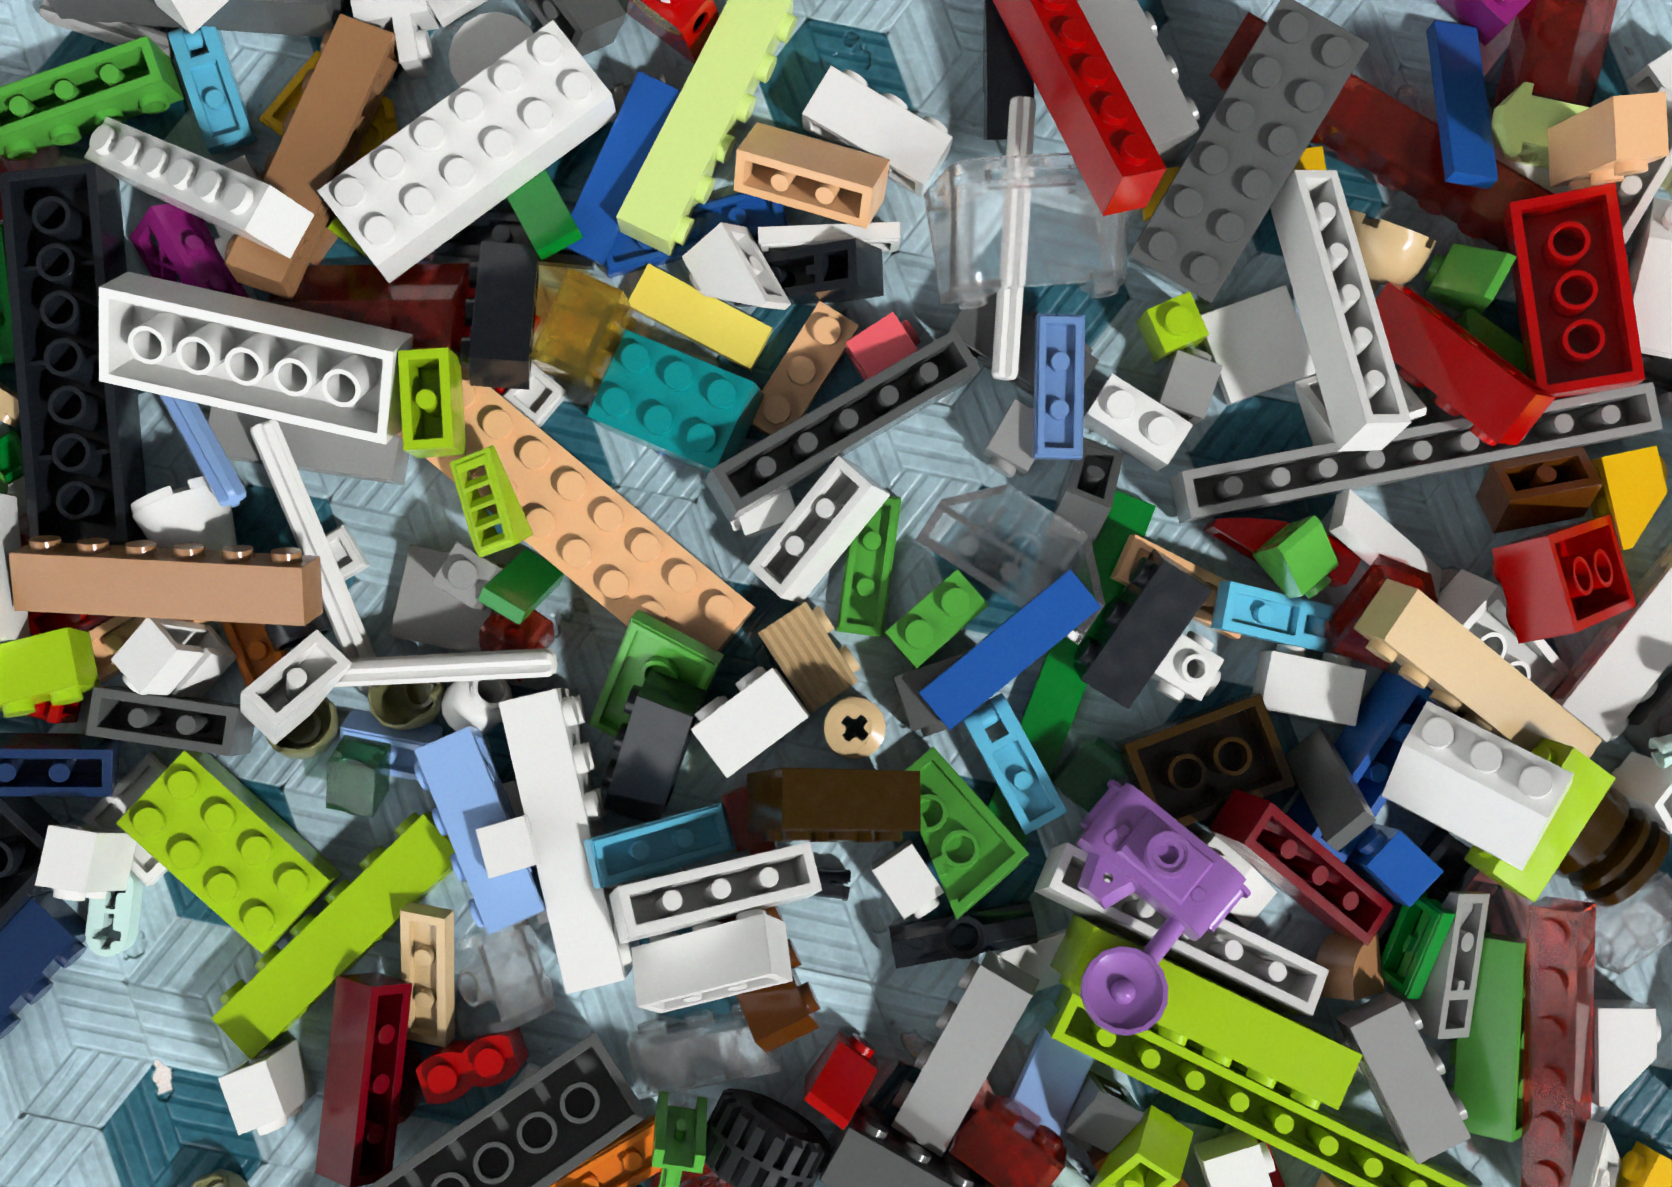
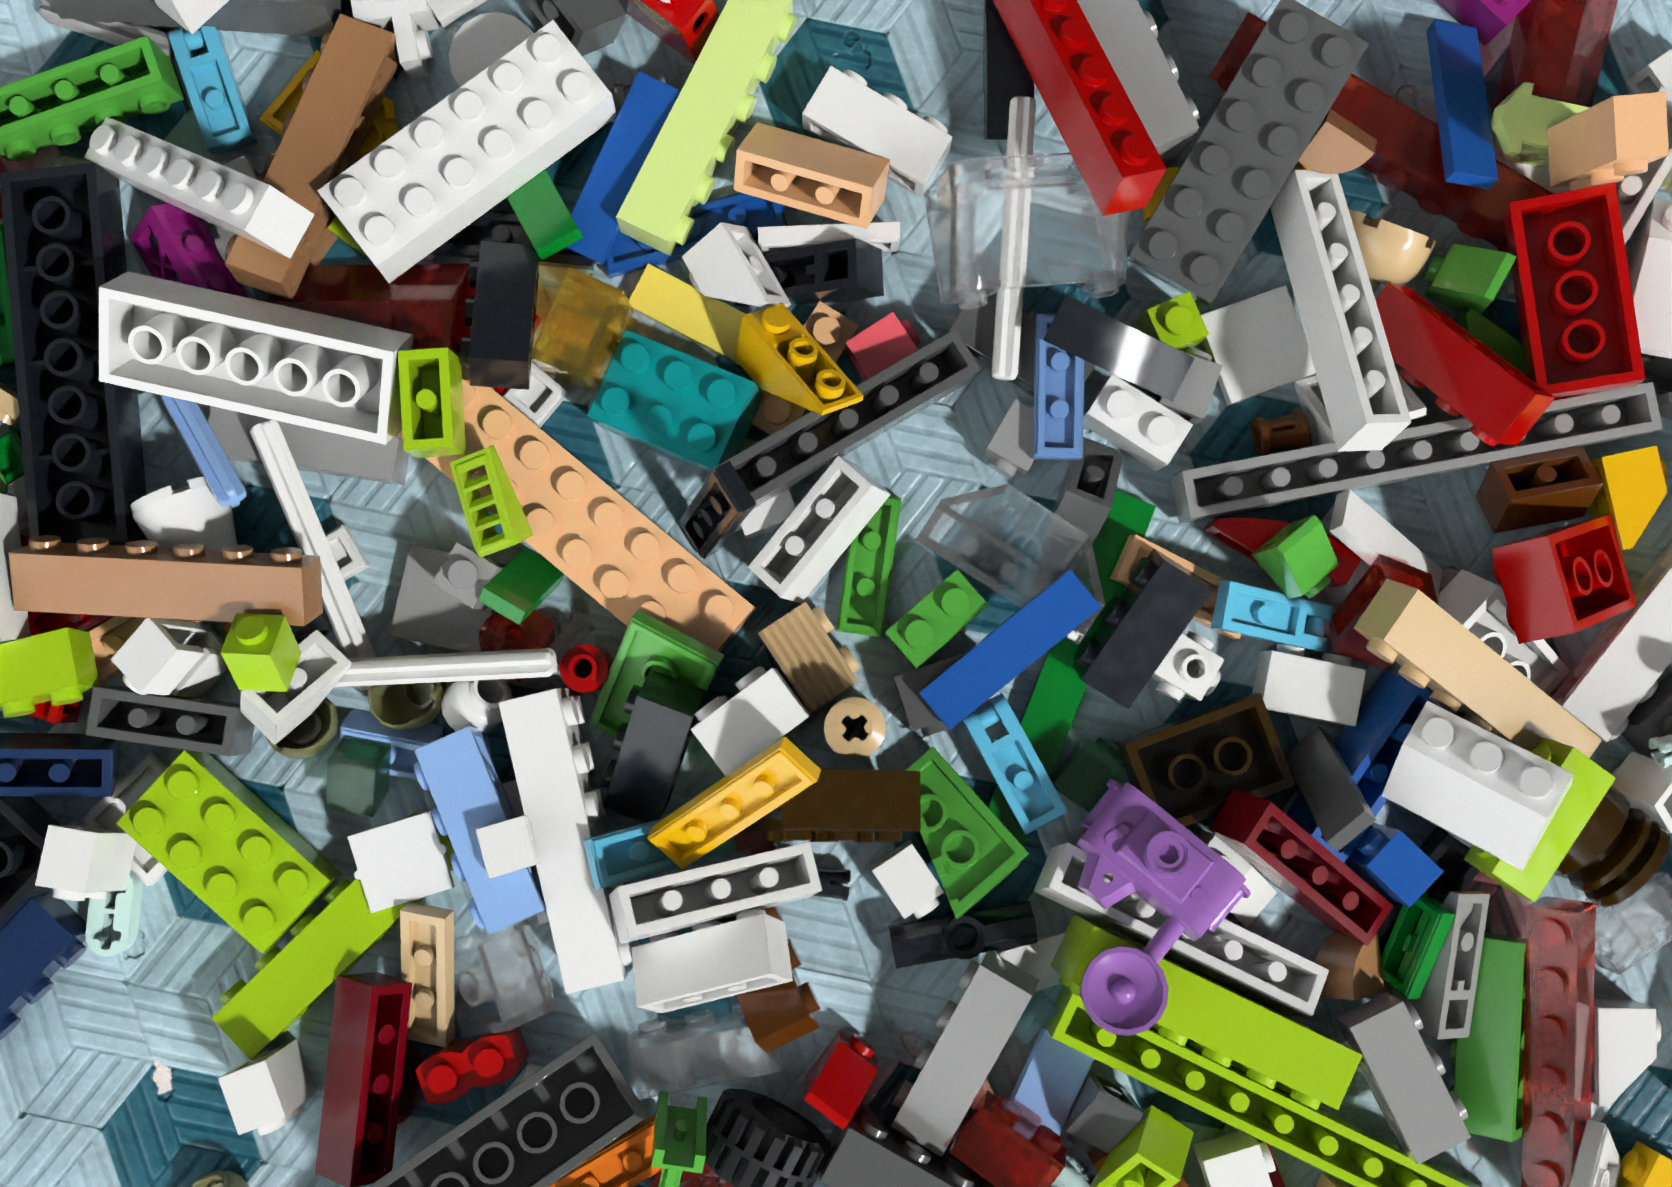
none -> lime brick [220,613,302,692]
none -> white piece [347,810,455,913]
none -> red brick [560,644,613,693]
none -> yellow tile [647,736,821,869]
none -> black tile [679,460,757,559]
none -> yellow slope [735,303,864,415]
none -> slope [1043,295,1194,402]
none -> reddish brown bush [1250,408,1310,457]
none -> medium nougat brick [1298,109,1377,174]

